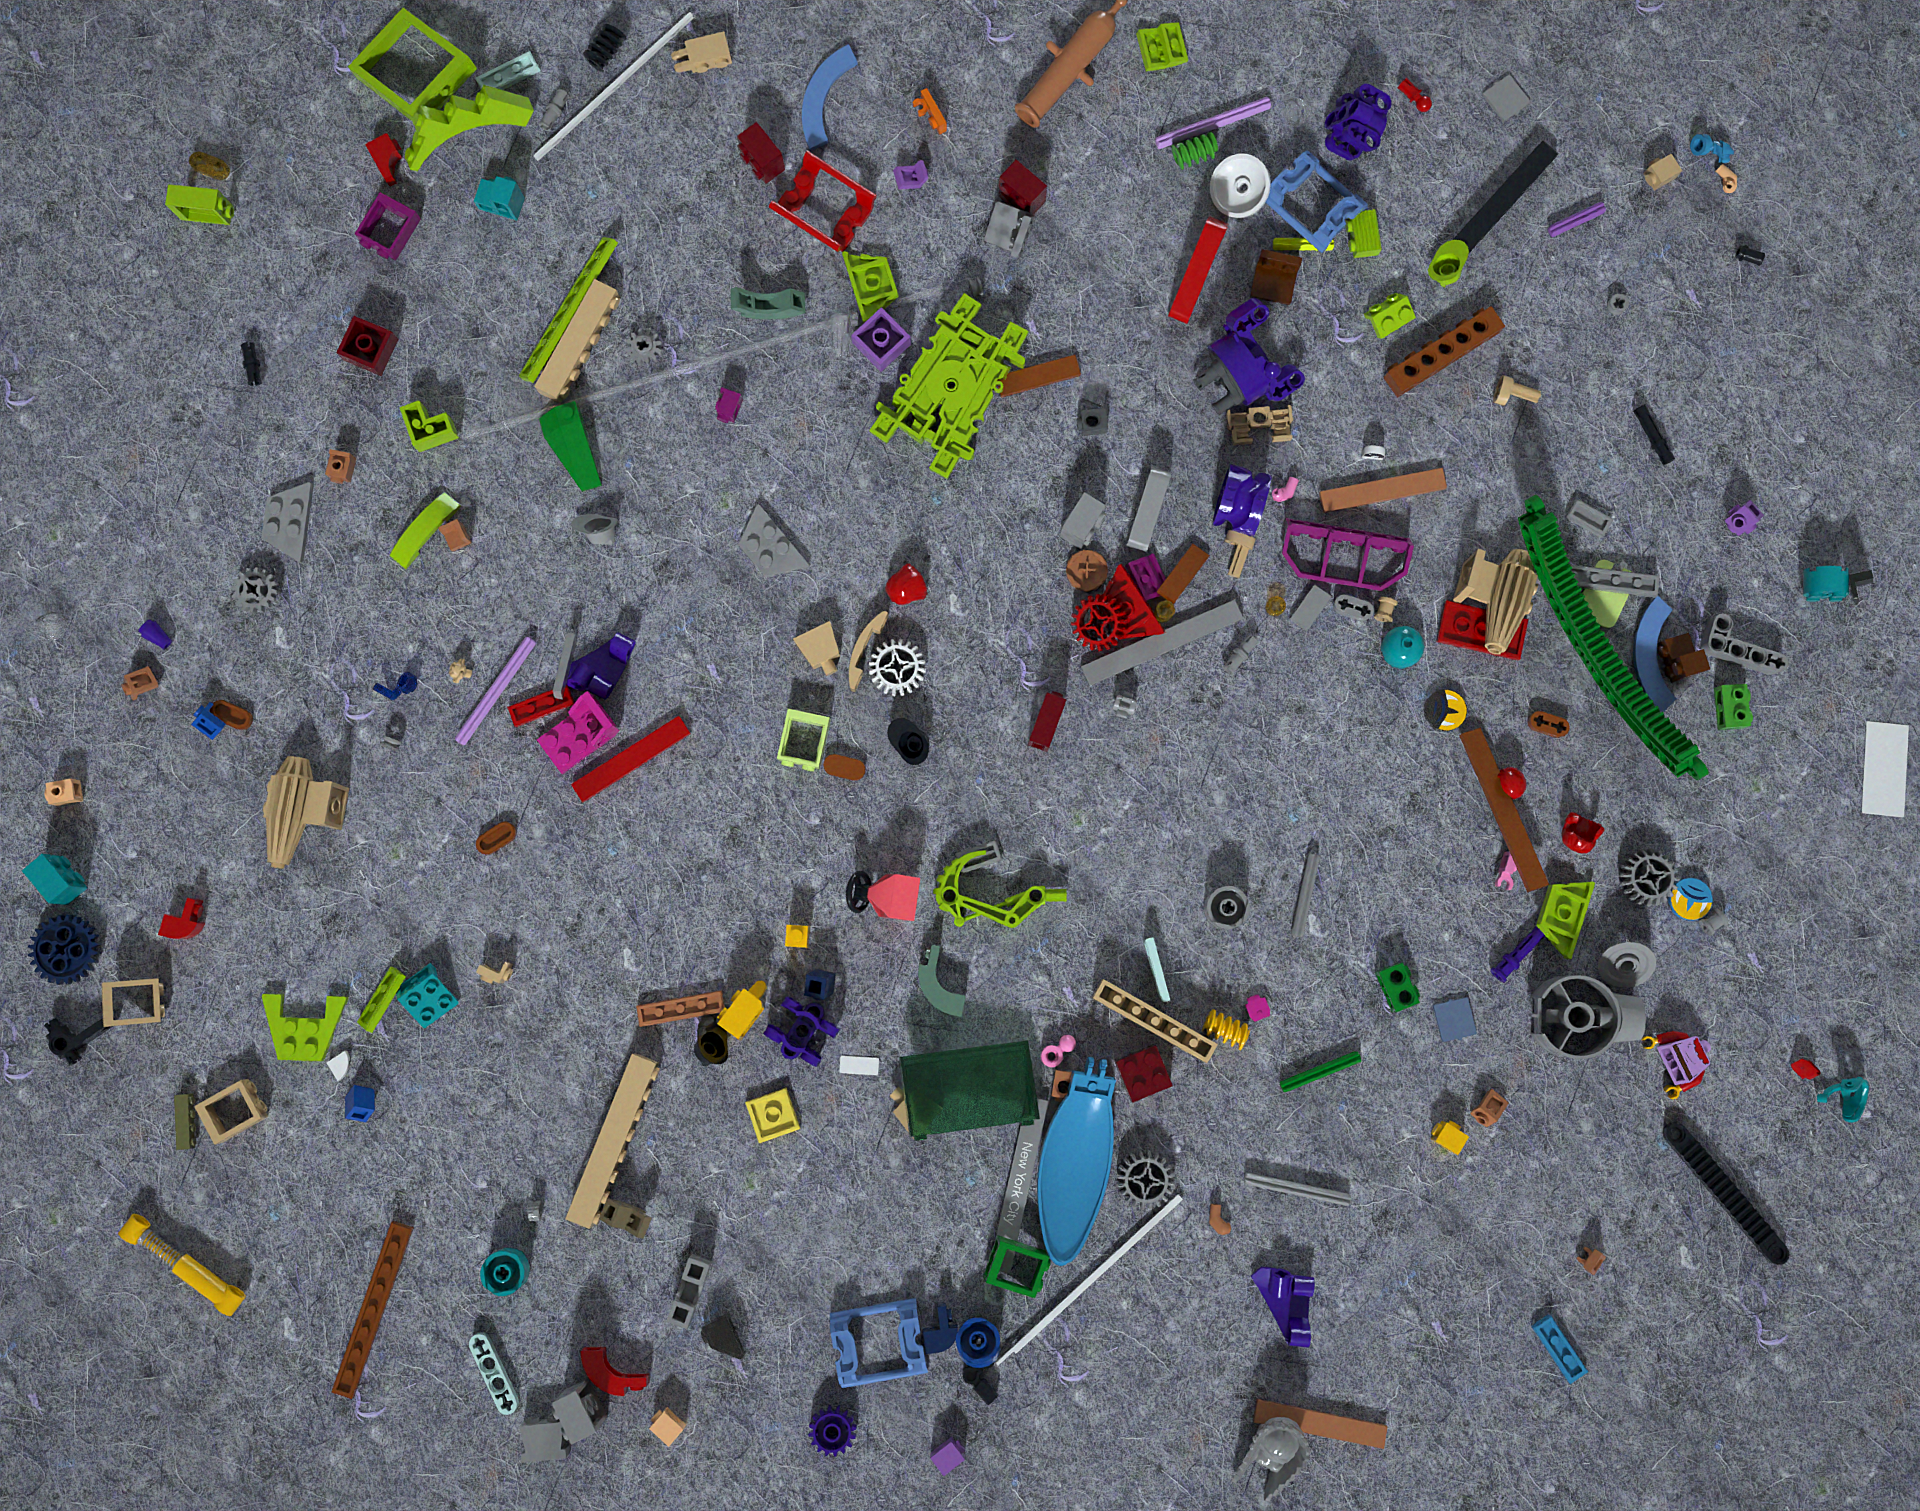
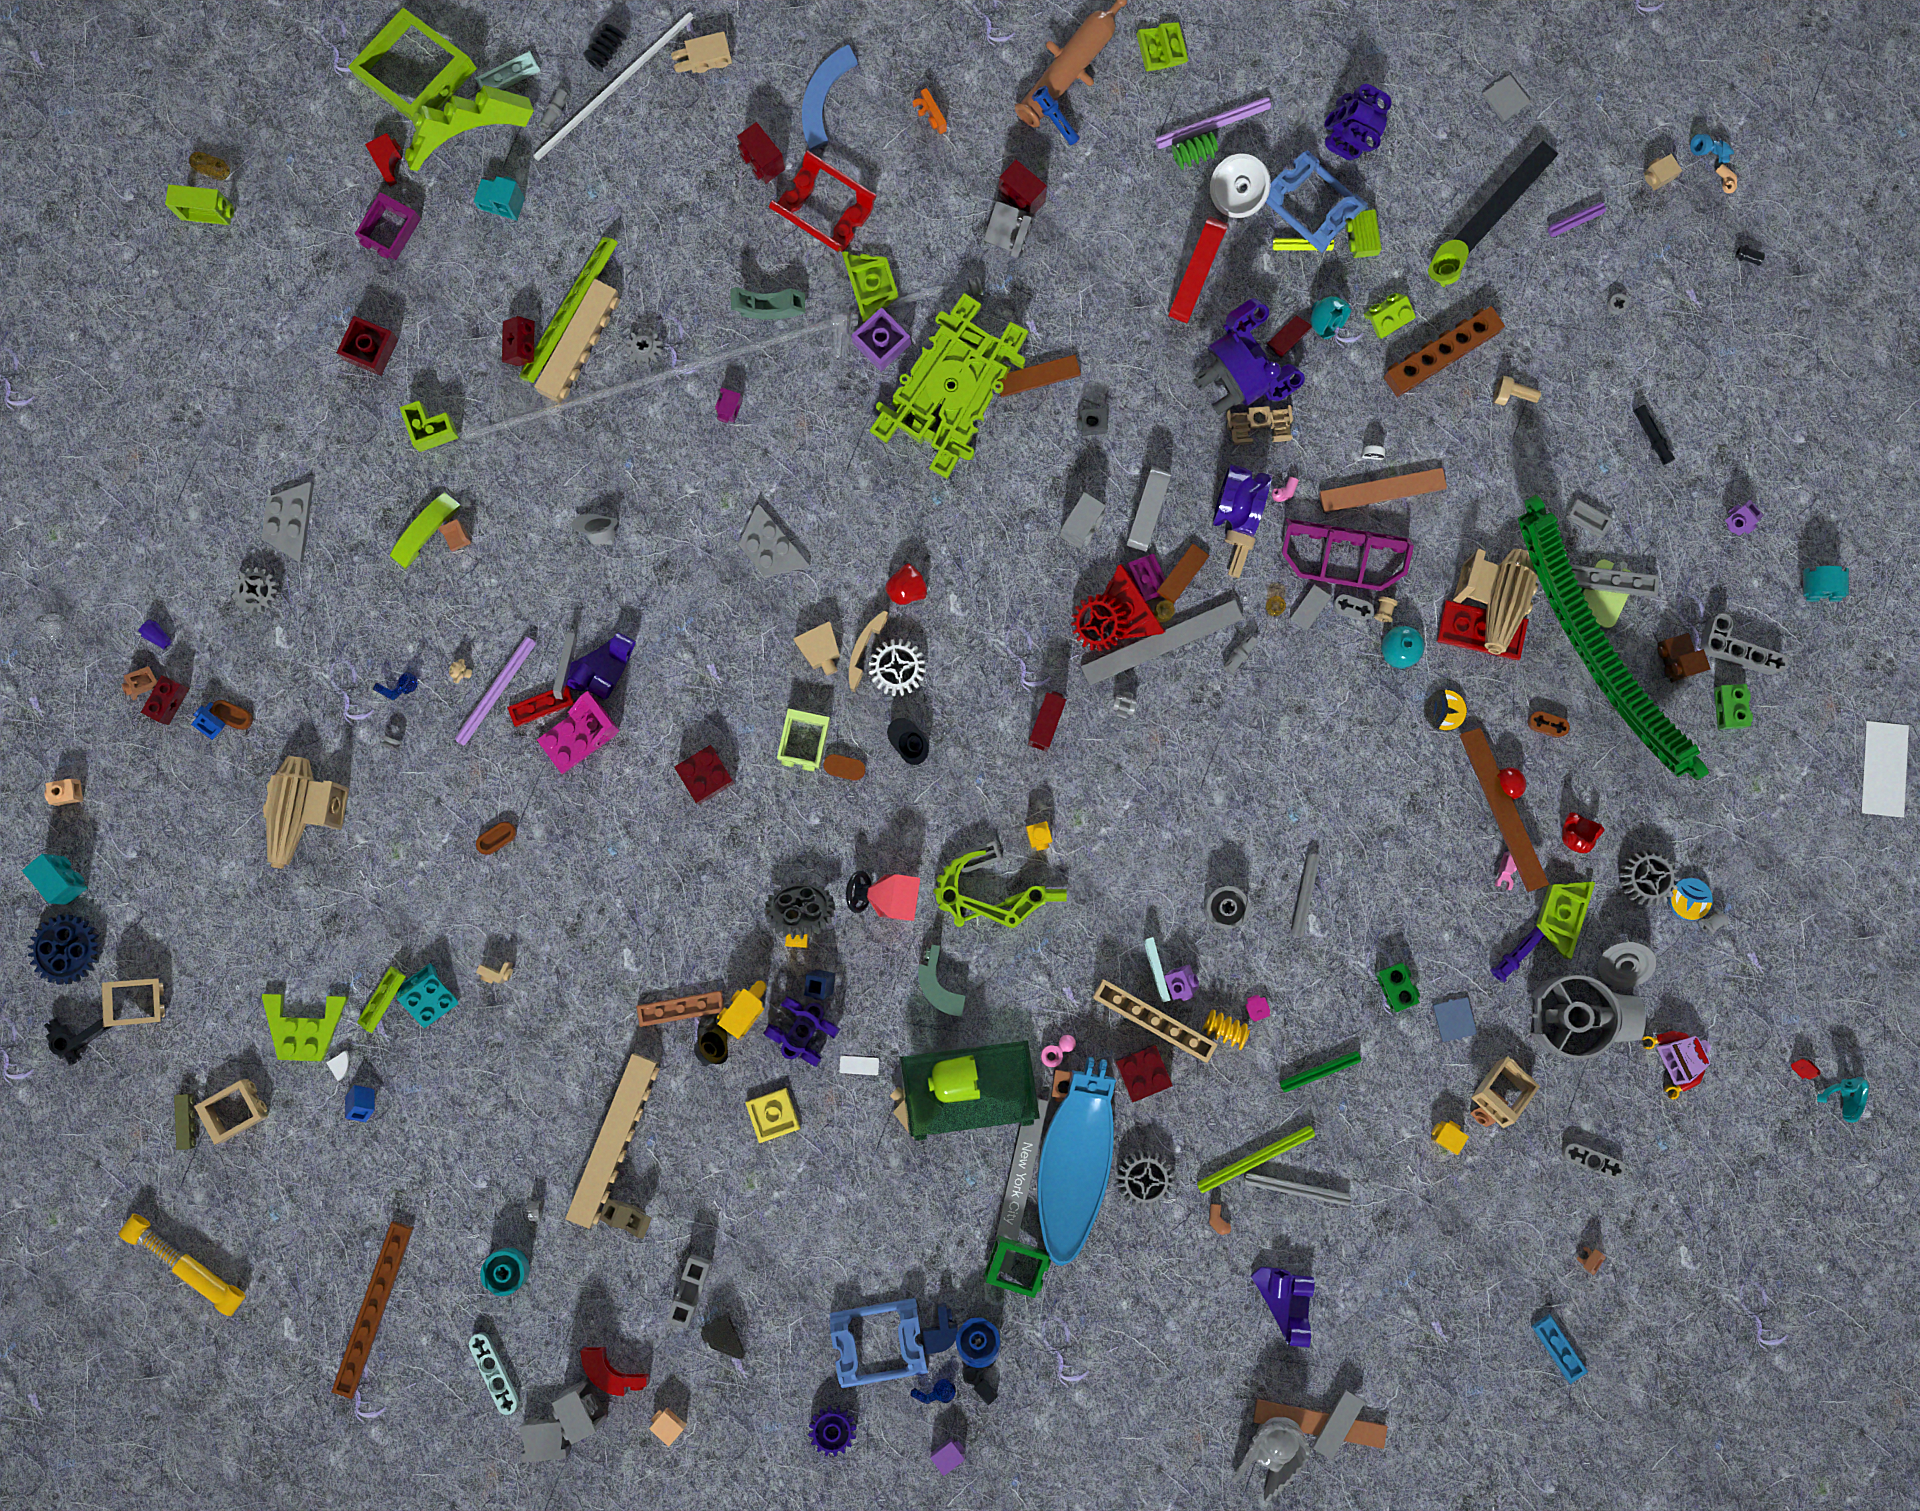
red brick [158,898,205,939] -> none
black pin [241,342,262,386] -> none
nougat brick [325,449,356,484] -> none
green wedge [539,401,602,492] -> none
red tile [571,716,691,803] -> none
medium lavender bracket [893,160,928,190] -> none
white piece [996,1194,1183,1365] -> none
nougat tile [1066,550,1108,592] -> none
reddish brown bracket [1250,249,1302,305] -> none
red pin [1397,78,1432,112] -> none
medium blue tile [1633,596,1677,712] -> none
black gear [1663,1122,1790,1265] -> none
pearl dark grey panel [1849,570,1873,604] -> none
none -> dark red brick [140,675,190,725]
none -> dark red brick [502,316,535,366]
none -> dark red brick [674,744,735,805]
none -> dark grey gear [764,880,835,939]
none -> clear blue plate [910,1379,956,1404]
none -> lime cylinder [928,1055,980,1103]
none -> yellow brick [1025,821,1053,851]
none -> blue pin [1032,86,1080,145]
none -> medium lavender brick [1164,964,1199,1001]
none -> lime axle [1197,1126,1315,1193]
none -> dark red slope [1267,315,1312,358]
none -> teal cylinder [1310,296,1351,339]
none -> light grey tile [1312,1389,1365,1460]
none -> tan window [1471,1056,1540,1128]
none -> light grey beam [1562,1143,1625,1180]

